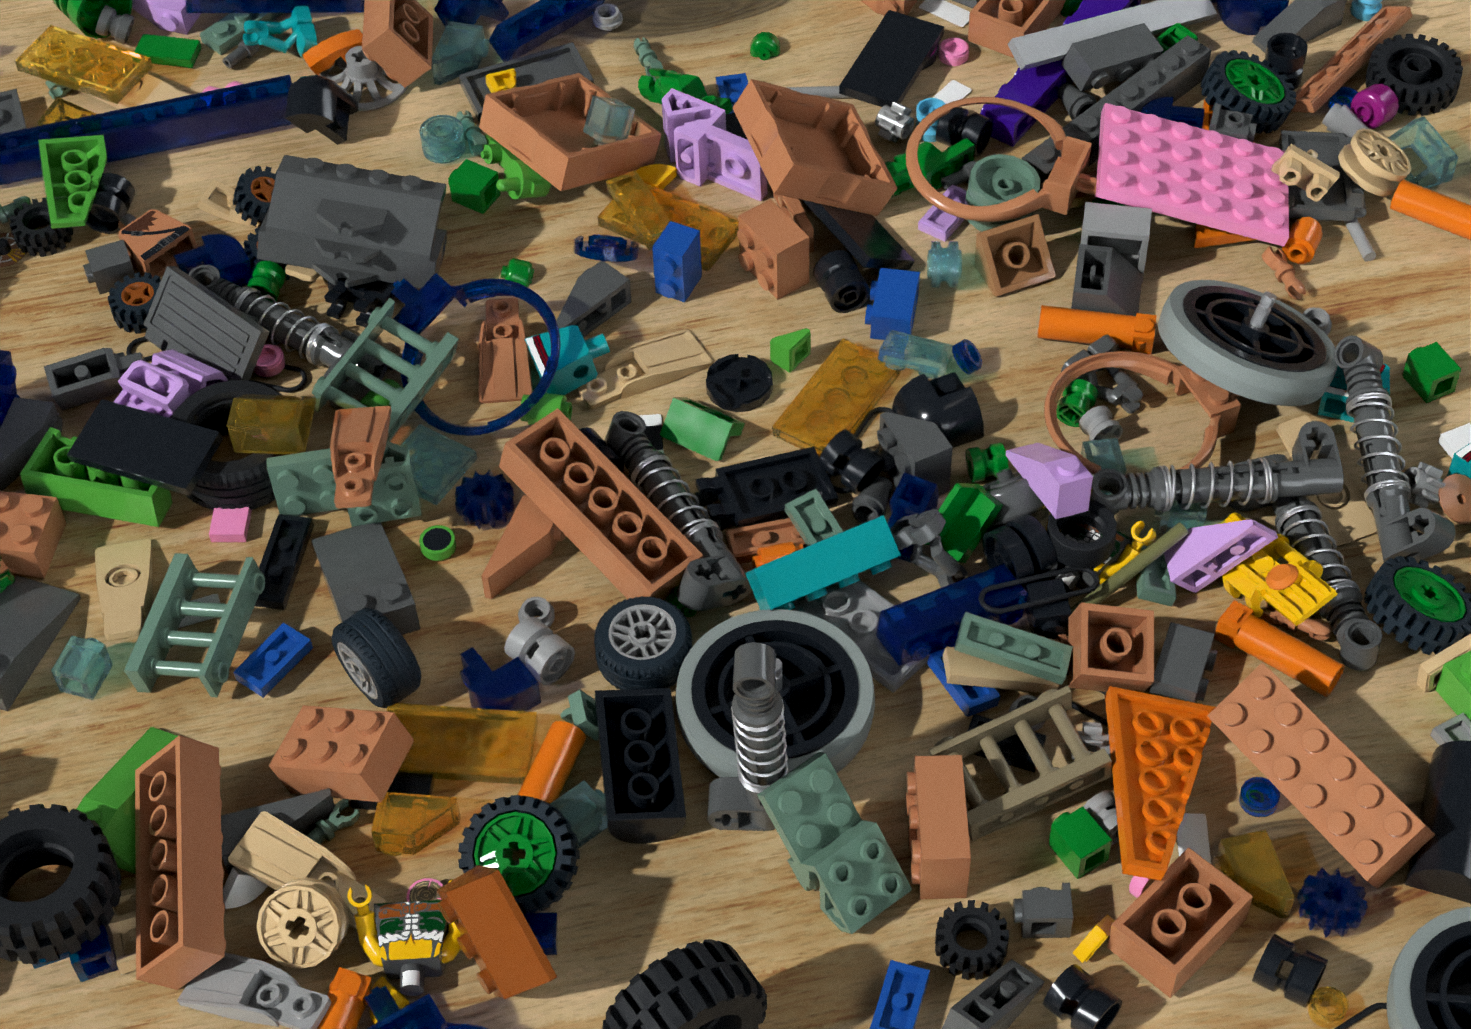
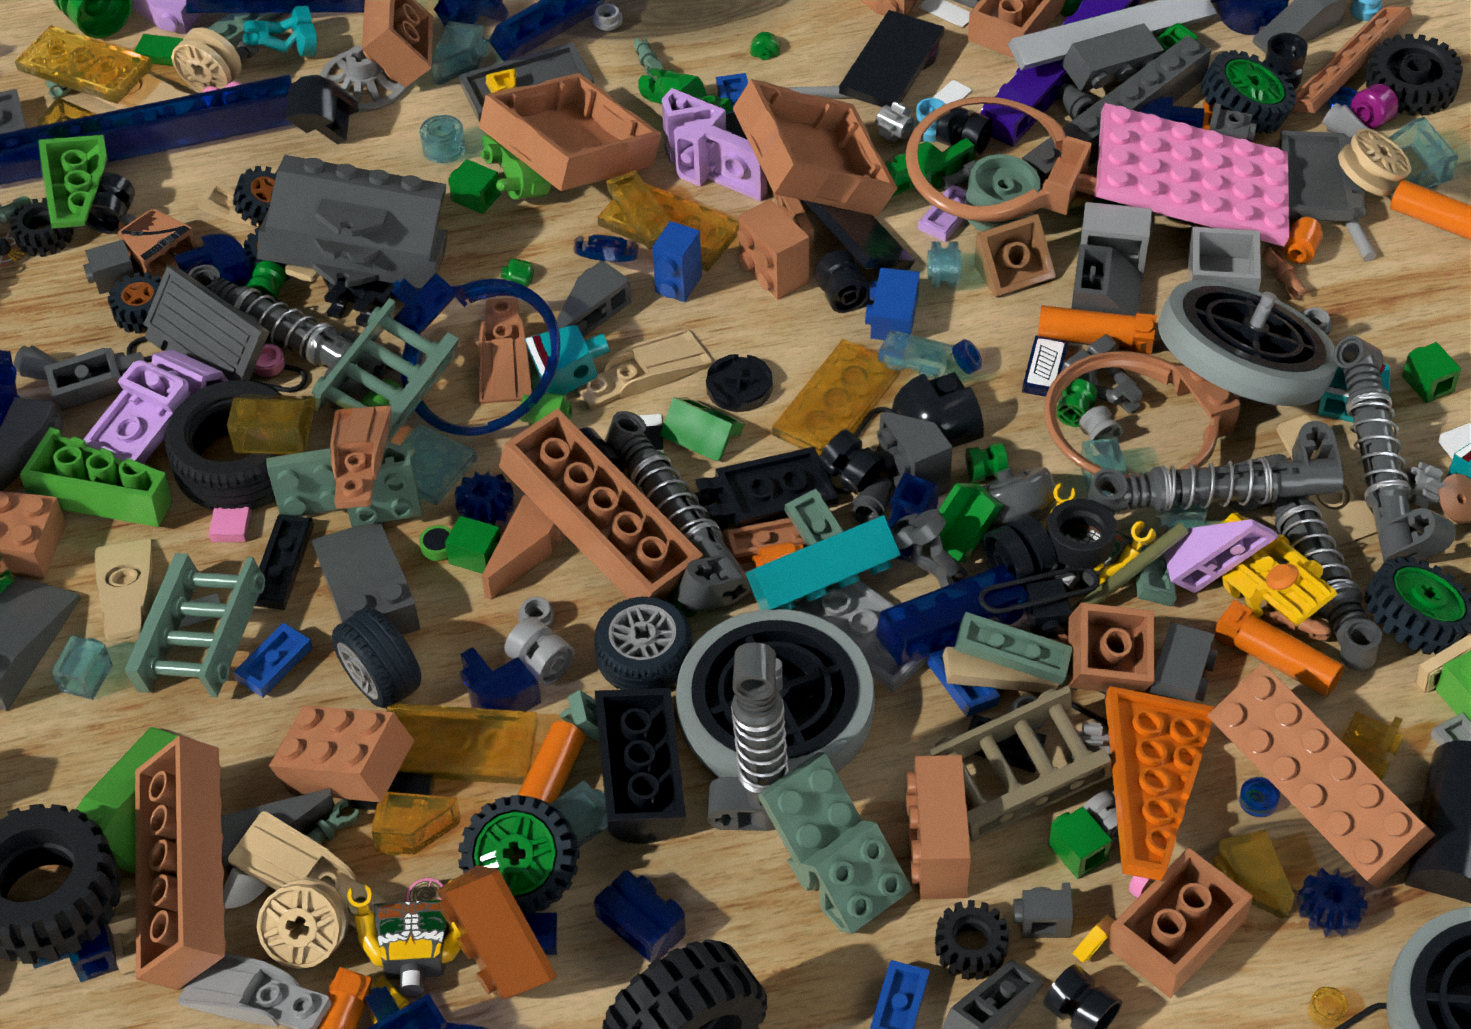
black tile [67,399,223,496] -> none
dark grey wheel [95,5,135,45] -> none
orange slope [302,29,363,75] -> none
sand green piece [456,110,487,156] -> none
clear light blue brick [583,96,635,146] -> none
yellow tile [632,164,677,194] -> none
bright green slope [770,328,811,373] -> none
bright pink tile [938,38,969,66] -> none
lavender slope [1006,443,1093,519] -> none
white sticker [1177,813,1211,864] -> none
black wheel [1252,934,1328,1008] -> none
tan hips [1271,144,1340,202] -> none
none -> dark grey cone [14,345,59,380]
none -> tan wheel [171,27,242,93]
none -> green brick [445,516,501,574]
none -> clear blue brick [594,870,686,963]
none -> tile [1022,335,1069,397]
none -> light grey piece [1188,227,1261,291]
none -> clear yellow bracket [1341,711,1405,782]

